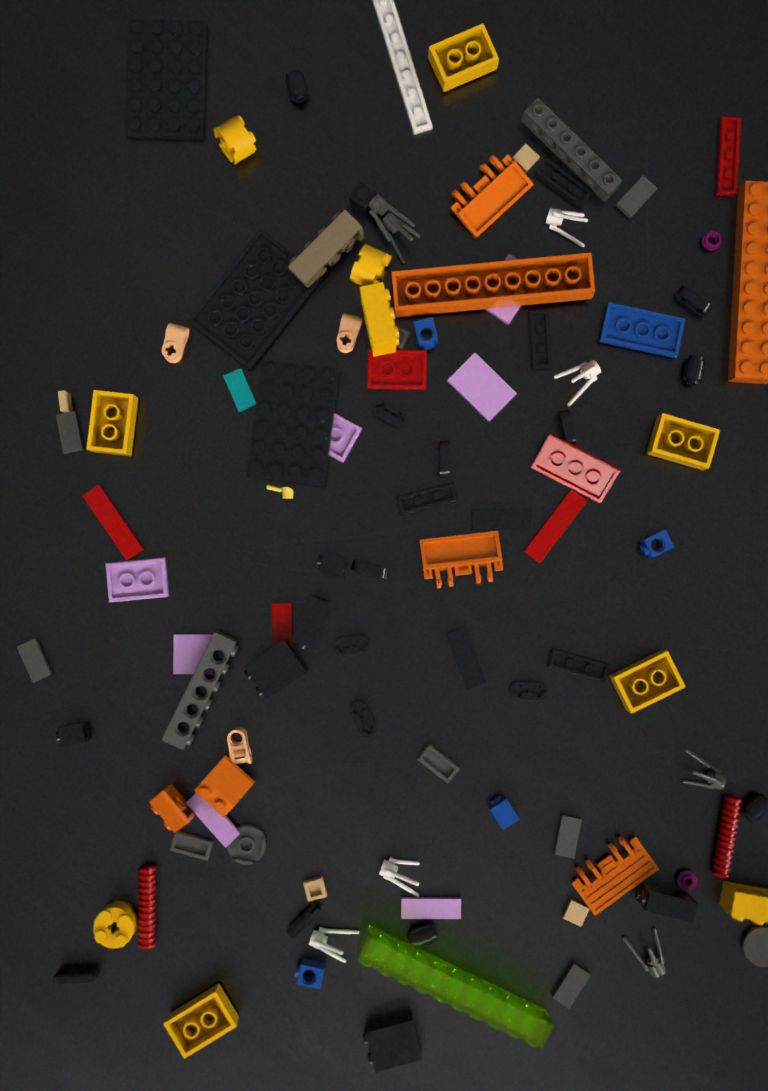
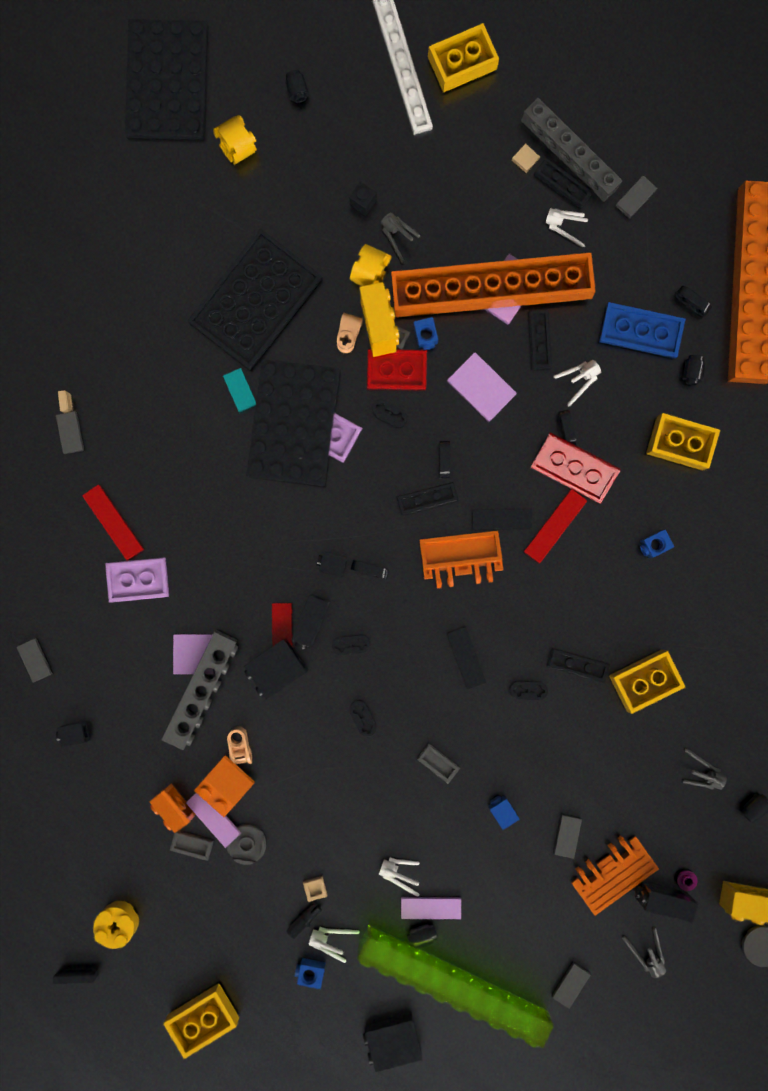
yellow brick [87,390,138,456] -> none
red piece [137,865,156,949] -> none
light nougat piece [162,323,190,363] -> none
light yellow hand [266,484,294,499] -> none
dark tan wedge [288,210,365,288] -> none
dark grey plant [368,194,415,241] -> none
orange hinge [450,154,534,238] -> none
tan tile [562,898,589,927] -> none
magenta plate [701,231,722,251] -> none
red piece [711,795,743,878] -> none
red tile [715,116,741,197] -> none

